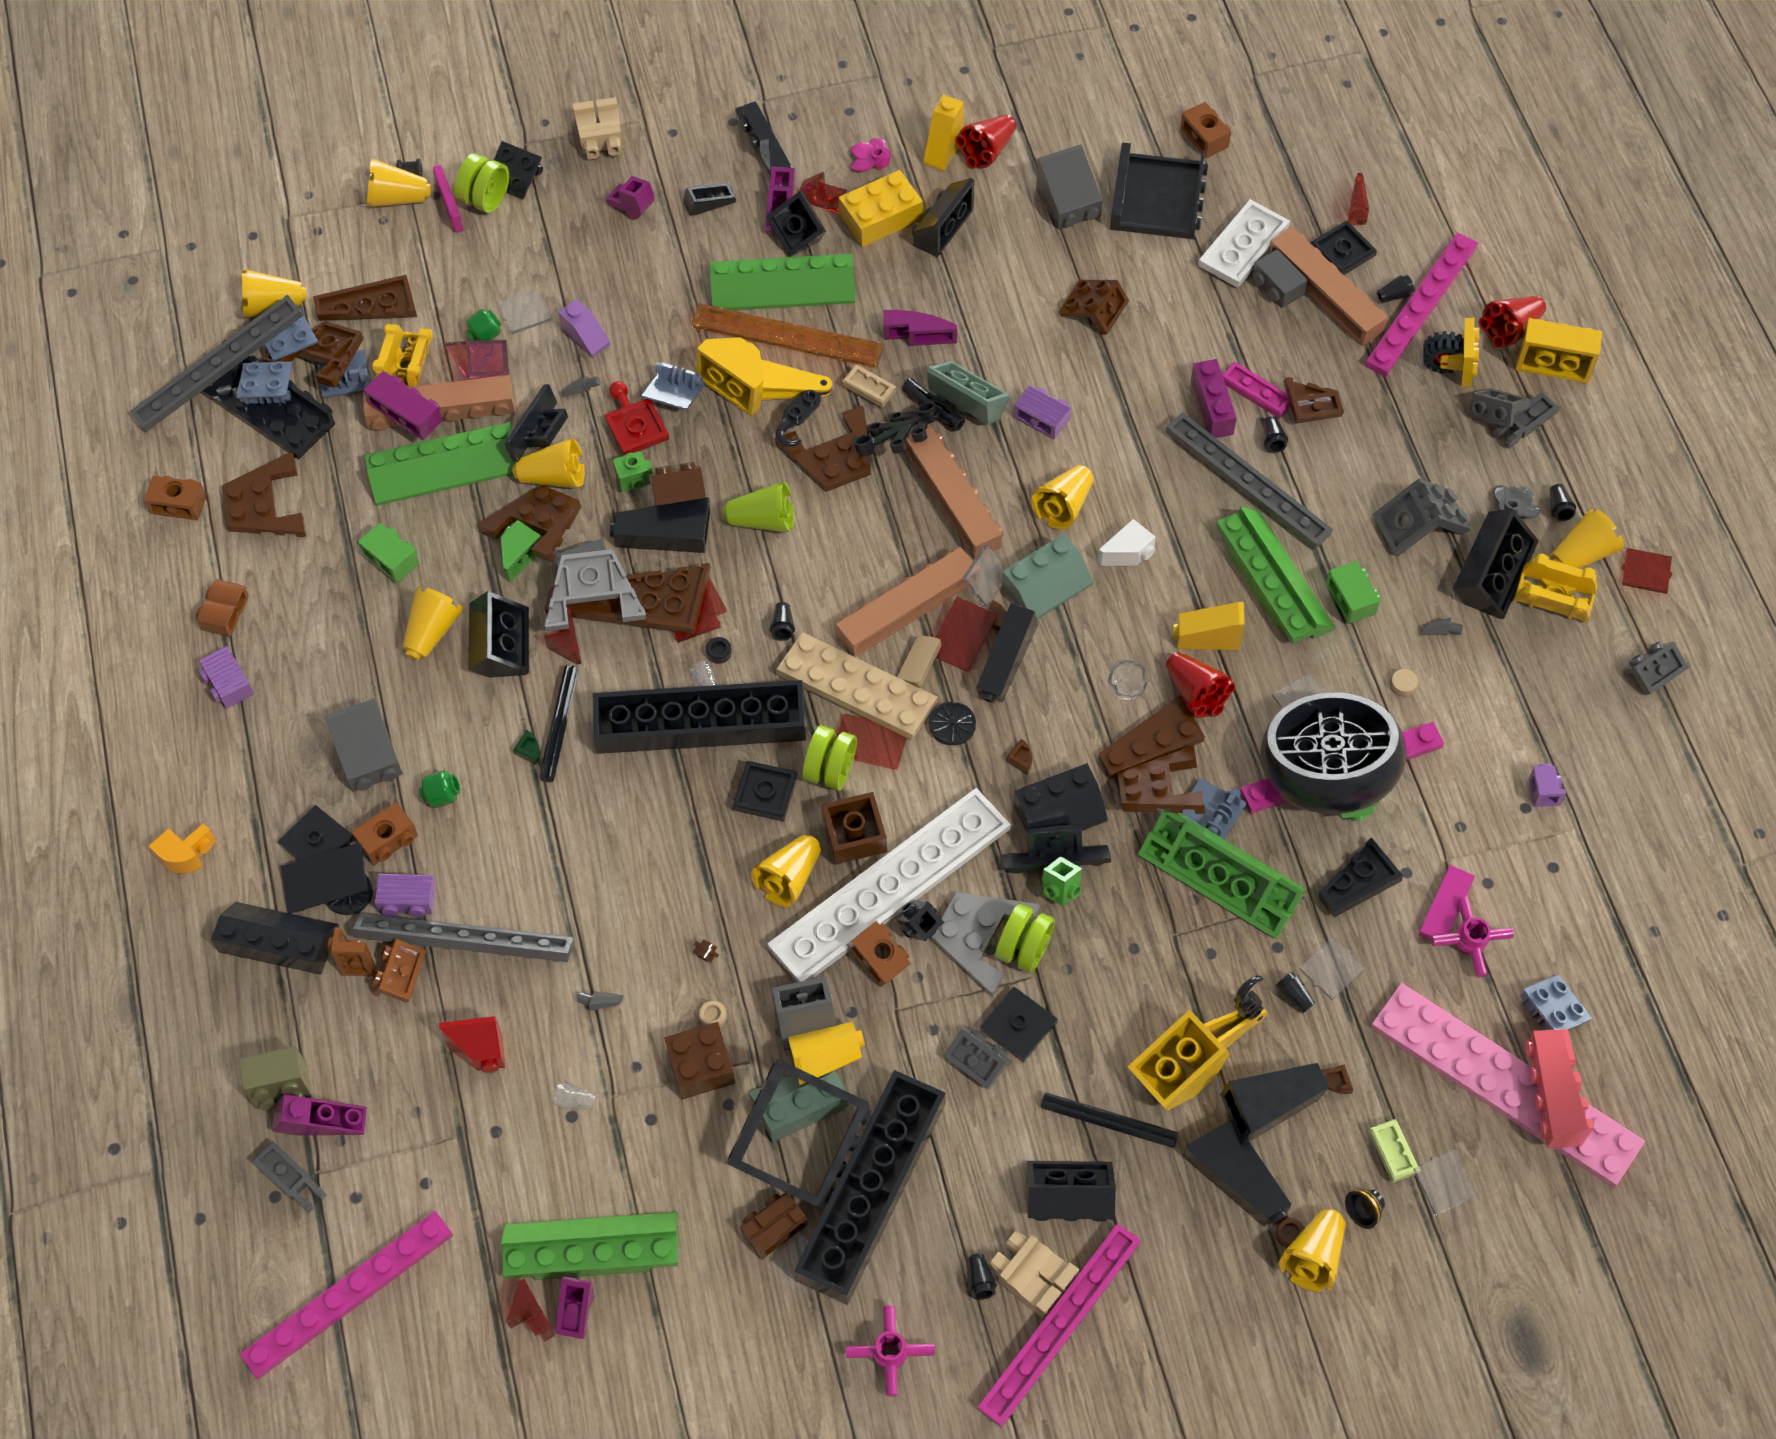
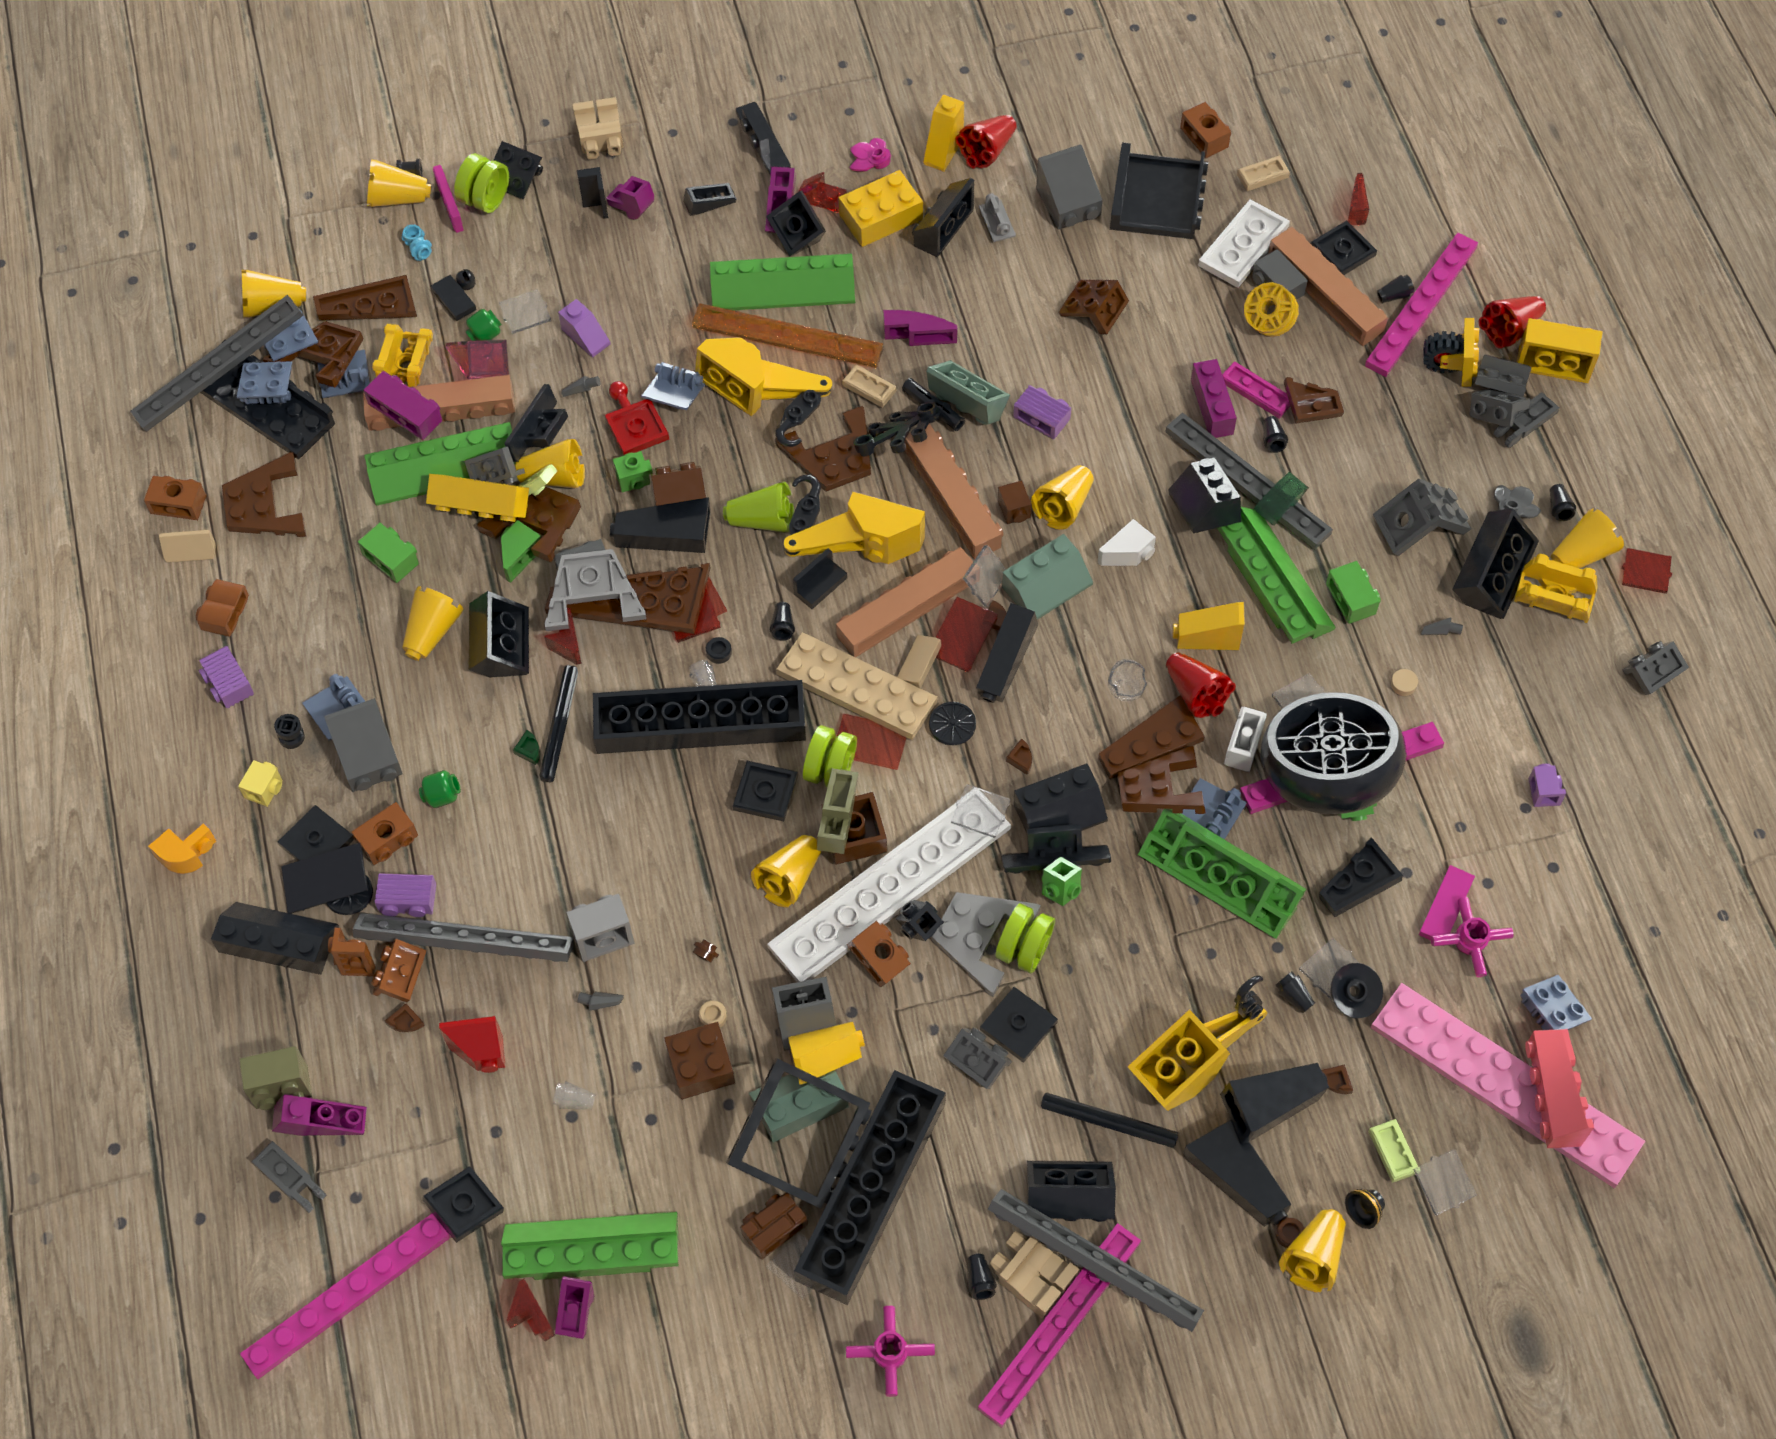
none -> tan slope [159,530,216,562]
none -> light yellow brick [238,760,283,807]
none -> black wheel [274,714,305,749]
none -> sand blue hinge [302,674,365,741]
none -> reddish brown tile [385,1003,425,1032]
none -> medium azure plate [402,224,425,246]
none -> medium azure plate [409,238,432,261]
none -> black plate [422,1166,504,1243]
none -> yellow brick [426,474,529,522]
none -> black tile [431,274,477,321]
none -> black hinge [456,269,476,290]
none -> dark grey bracket [464,447,525,484]
none -> yellowish green plate [518,464,557,496]
none -> light grey brick [566,894,635,962]
none -> black panel [577,167,608,219]
none -> yellow slope [784,475,925,564]
none -> black panel [793,548,848,609]
none -> olive slope [817,769,859,854]
none -> clear piece [951,784,1010,838]
none -> light grey hinge [979,193,1016,242]
none -> dark grey plate [988,1189,1204,1332]
none -> reddish brown brick [997,480,1032,524]
none -> black slope [1168,457,1241,534]
none -> white brick [1224,707,1267,772]
none -> tan plate [1237,156,1290,191]
none -> yellow wheel [1244,282,1299,337]
none -> clear green slope [1254,472,1309,526]
none -> black dish [1330,963,1383,1018]
none -> dark grey bracket [1475,354,1531,397]

